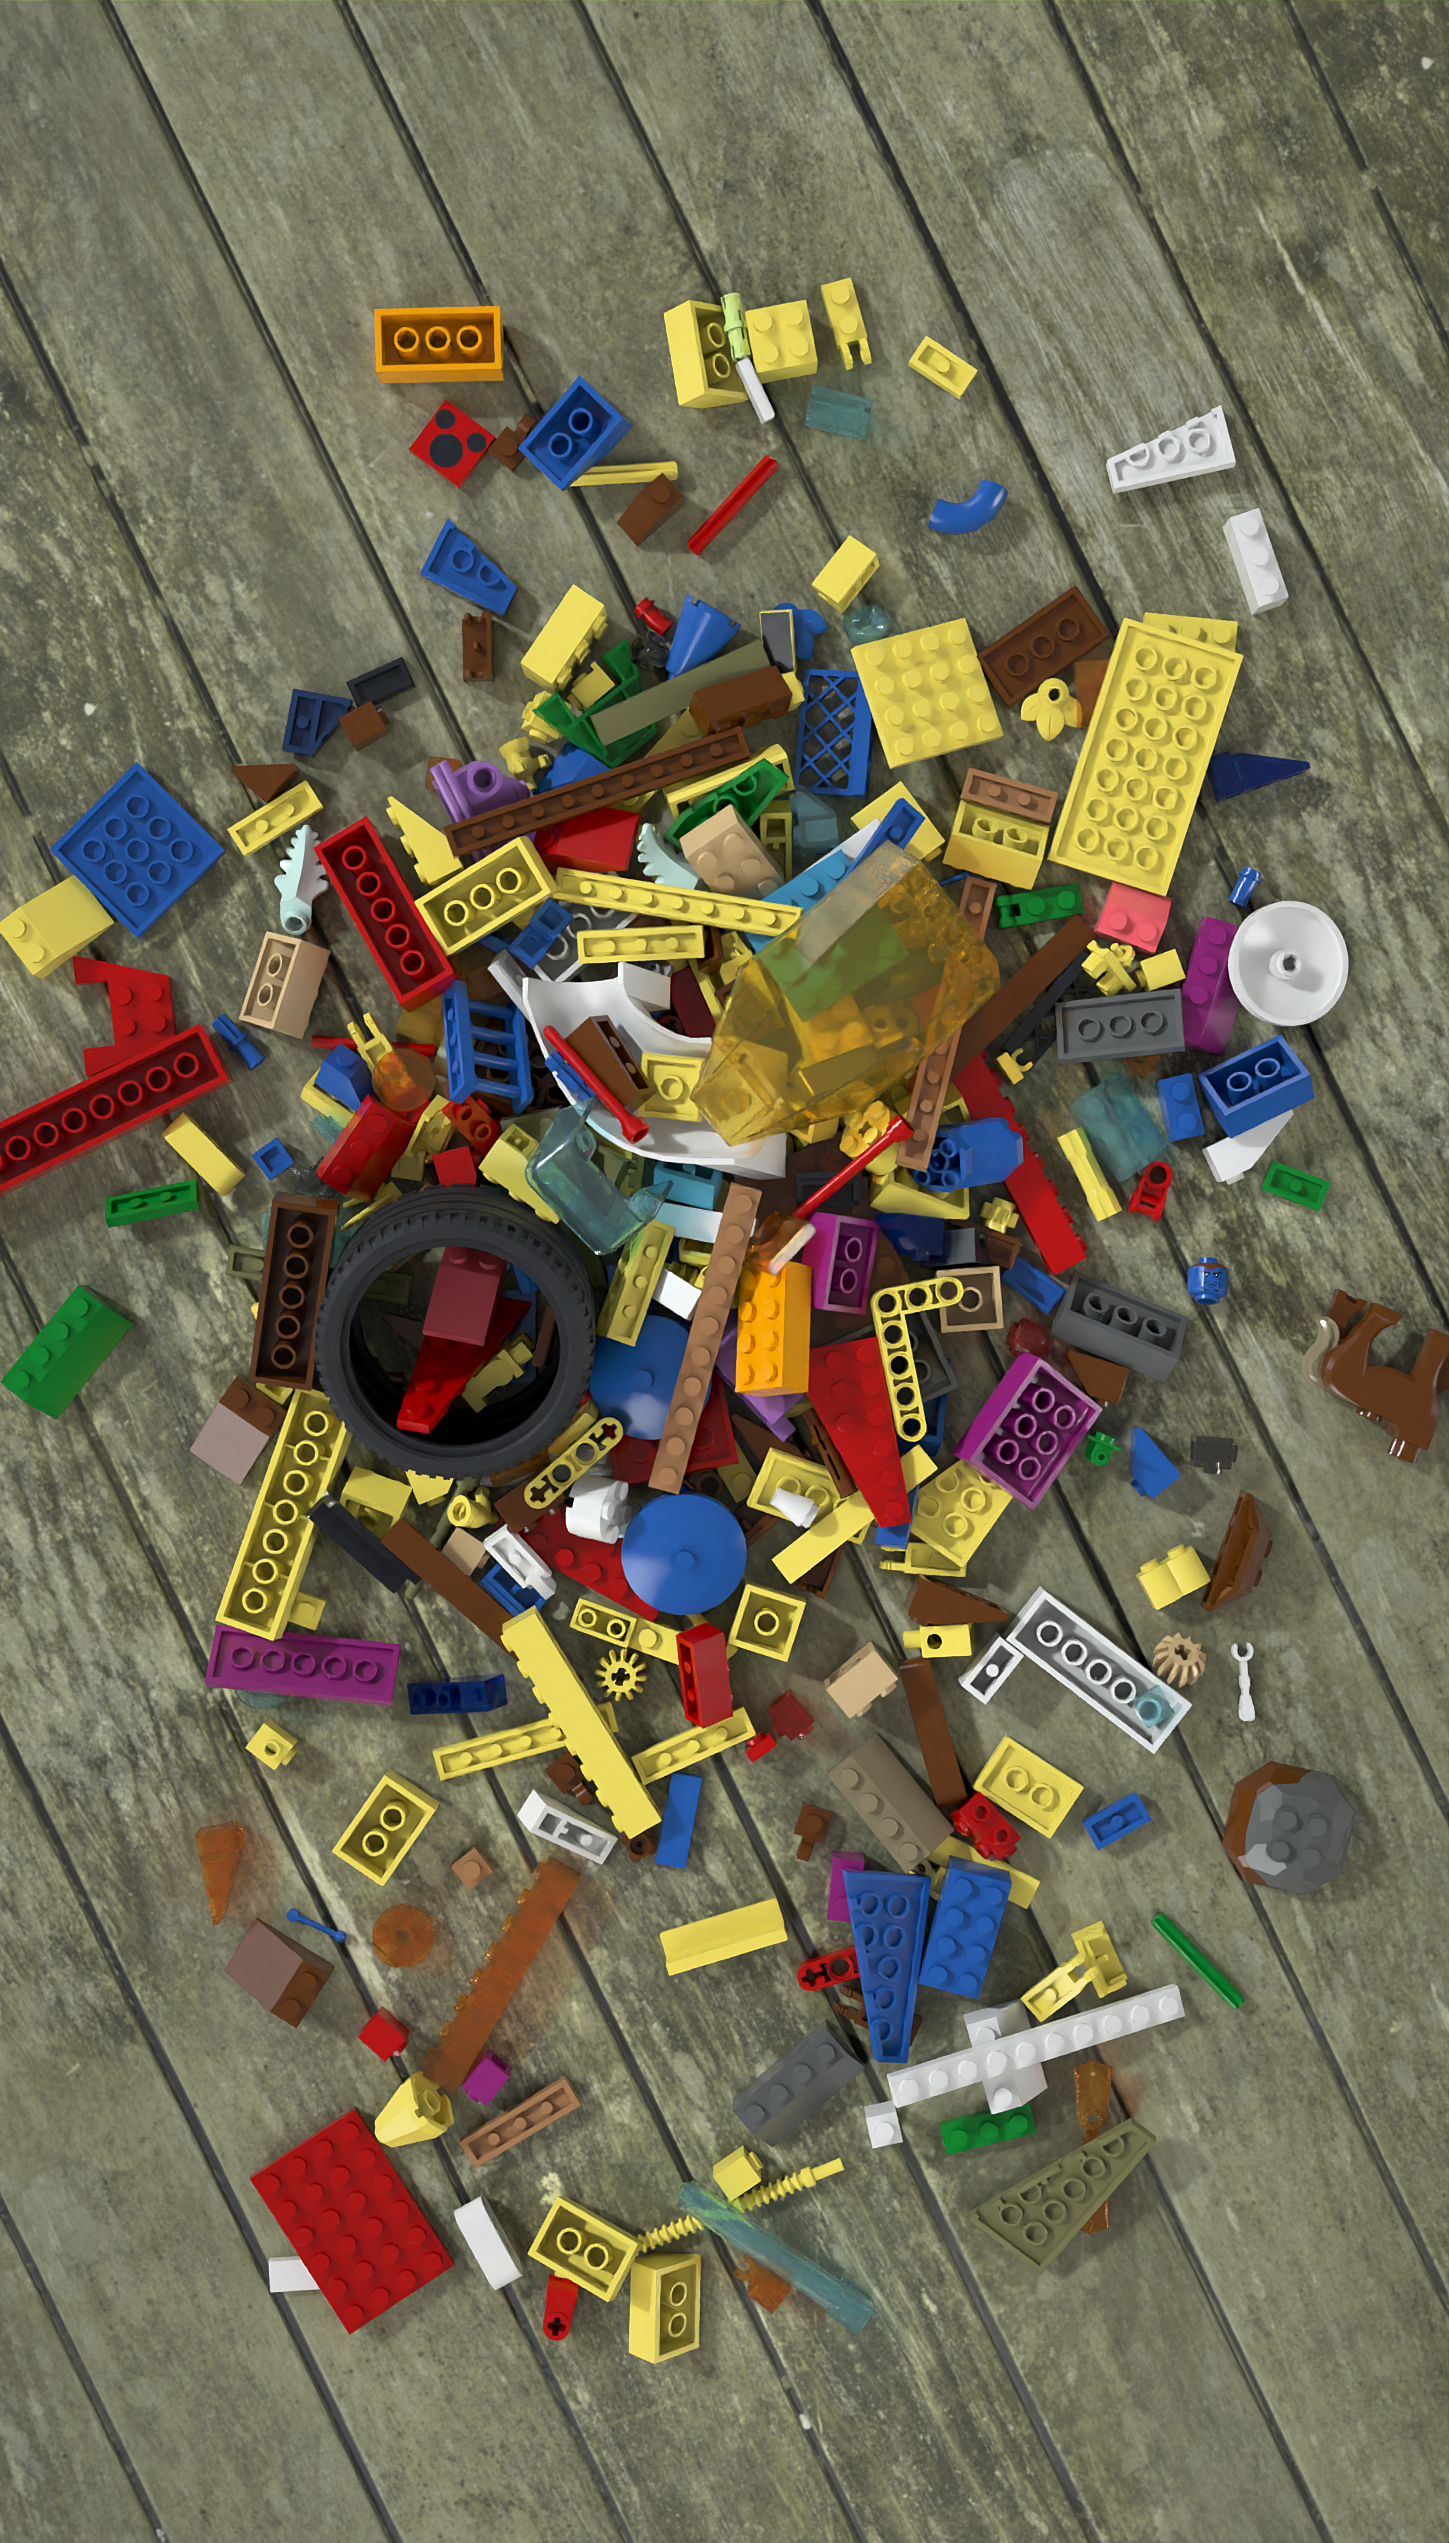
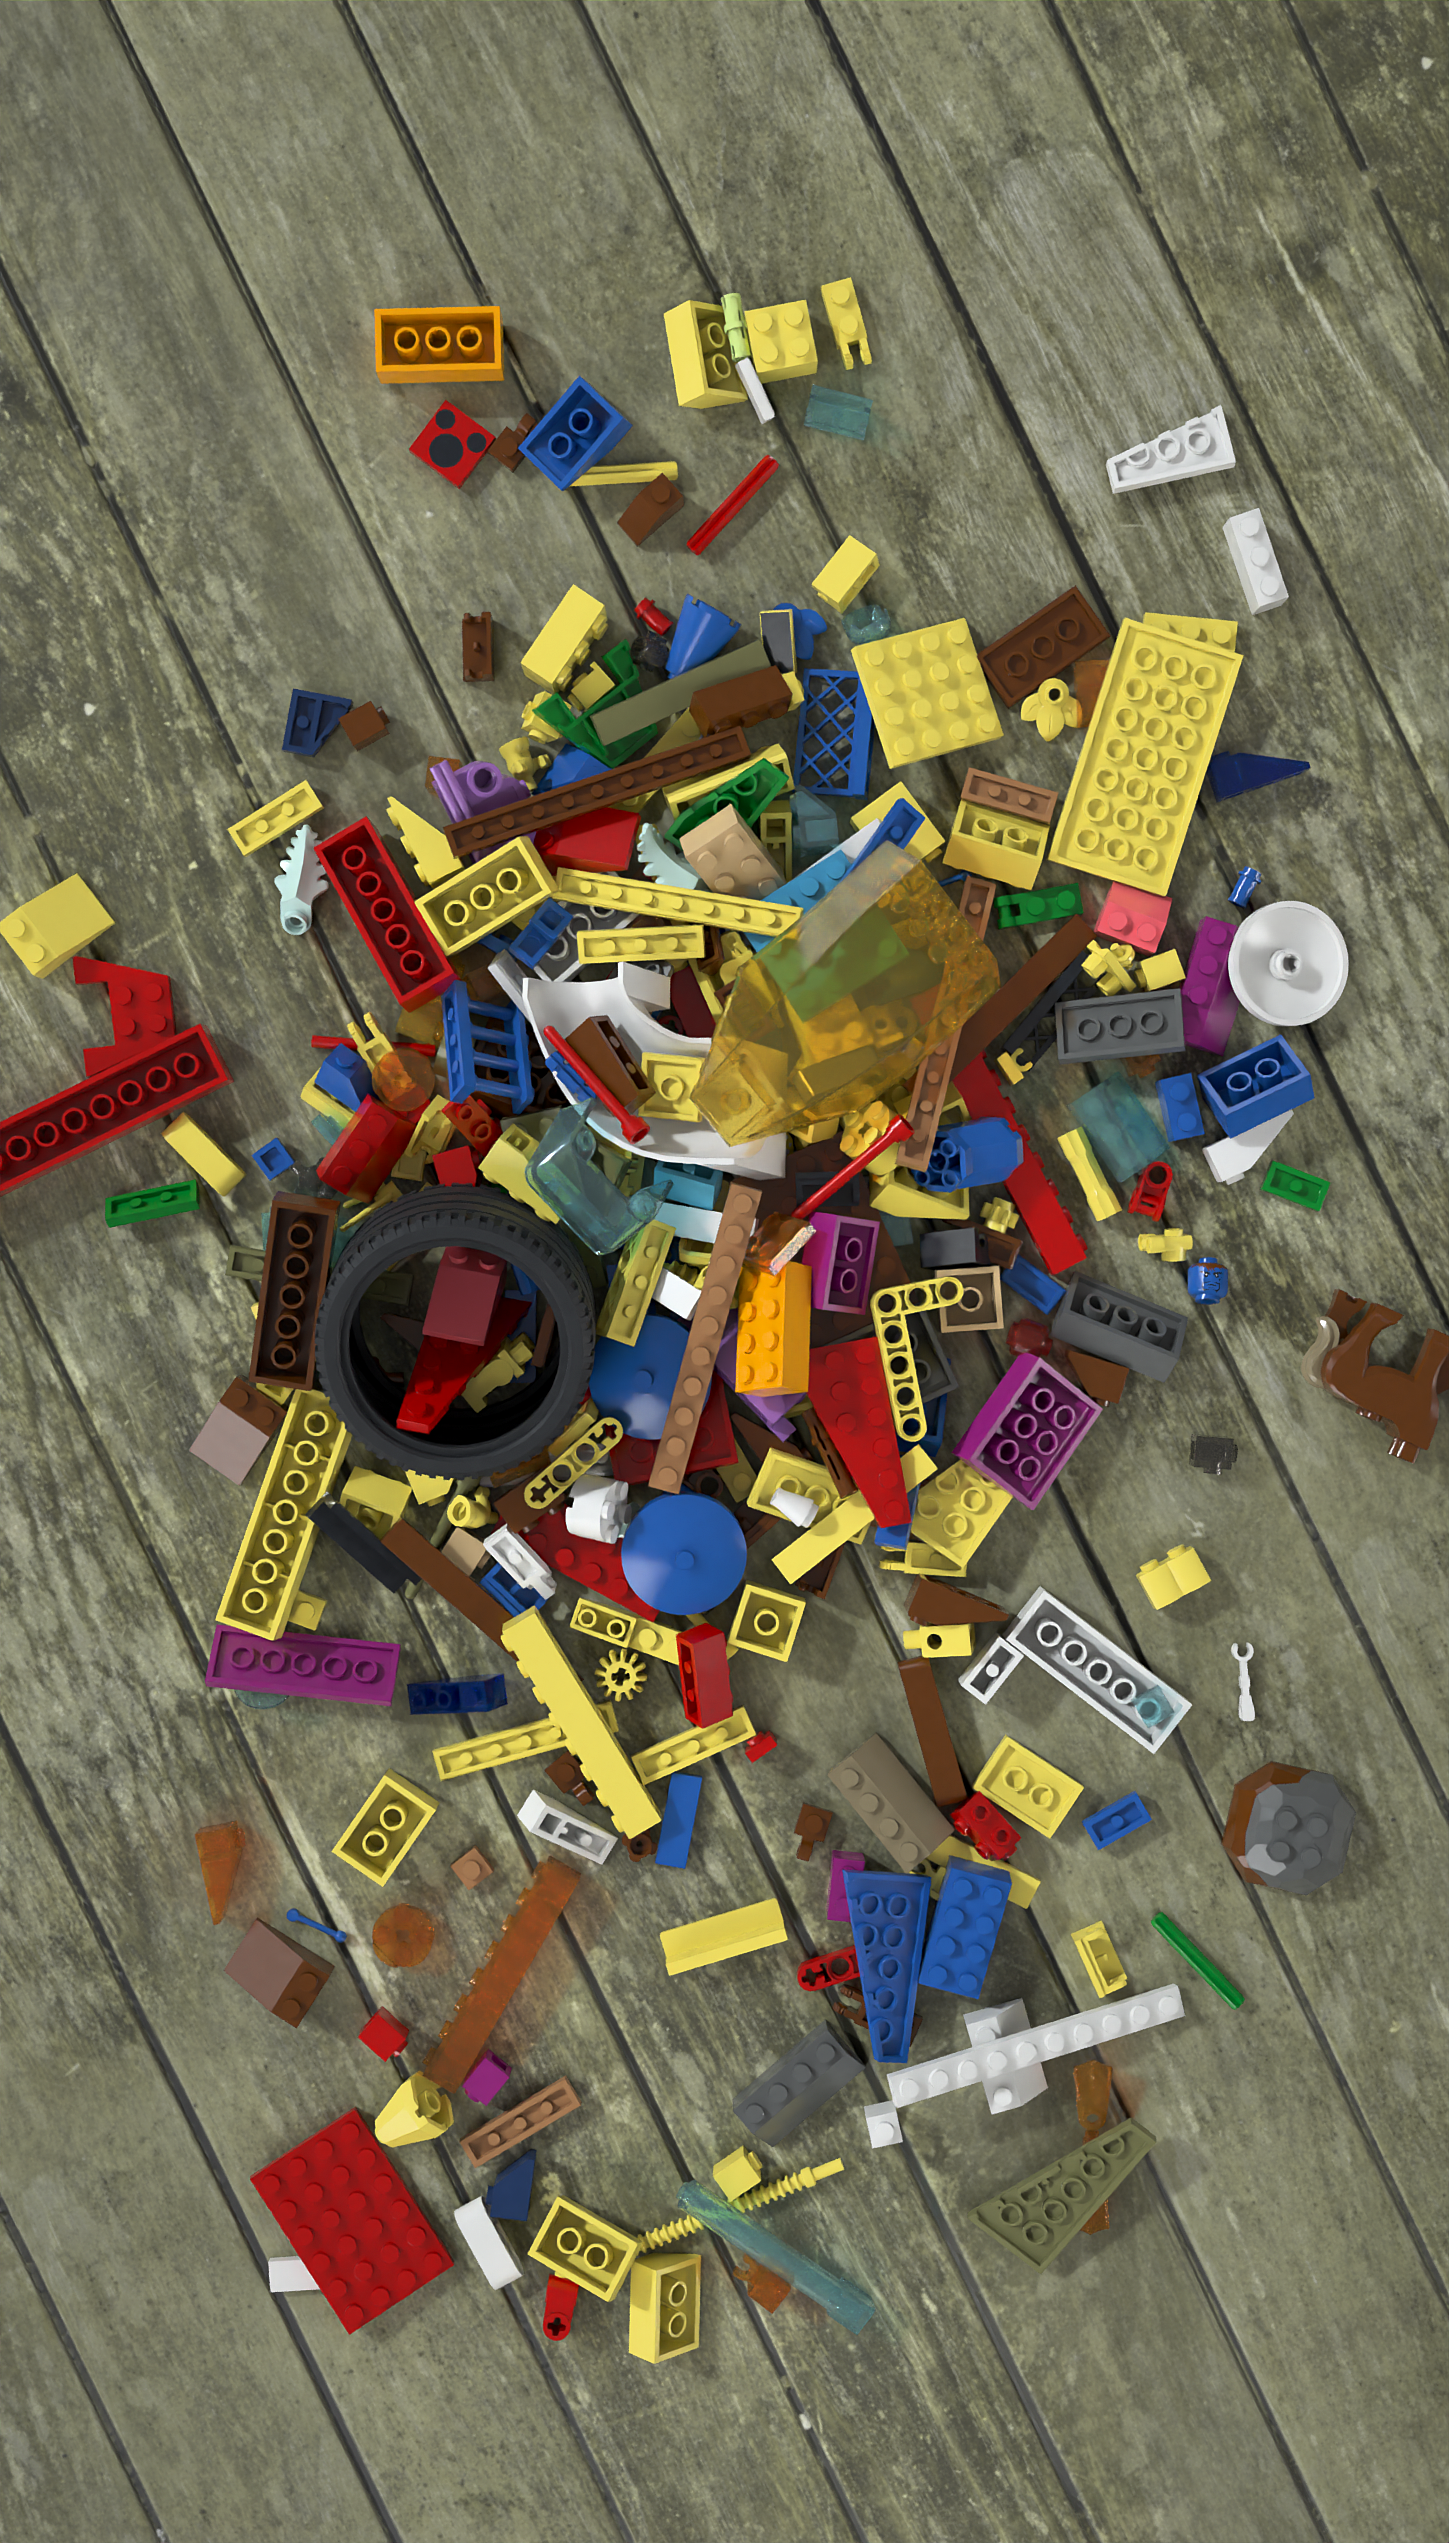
green slope [0,1285,134,1419] -> none
blue plate [49,762,226,939] -> none
blue axle [212,1014,266,1070] -> none
reddish brown slope [232,763,299,804] -> none
tan slope [239,931,330,1039] -> none
light yellow brick [245,1718,298,1770] -> none
black tile [346,657,416,708] -> none
blue wing [420,518,518,618] -> none
clear red brick [767,1688,815,1741] -> none
tan brick [824,1641,898,1718] -> none
clear blue slope [875,1213,944,1262] -> none
light yellow plate [908,336,978,400] -> none
blue cylinder [928,480,1008,535] -> none
green plate [939,2101,1037,2156] -> none
light yellow hinge [1020,1951,1100,2022] -> none
green hinge [1085,1430,1122,1466] -> none
blue slope [1128,1426,1181,1499] -> none
tan gear [1152,1632,1206,1688] -> none
reddish brown wedge [1200,1490,1273,1612] -> none
none -> dark blue slope [486,2149,537,2221]
none -> light yellow plate [1138,1228,1193,1262]

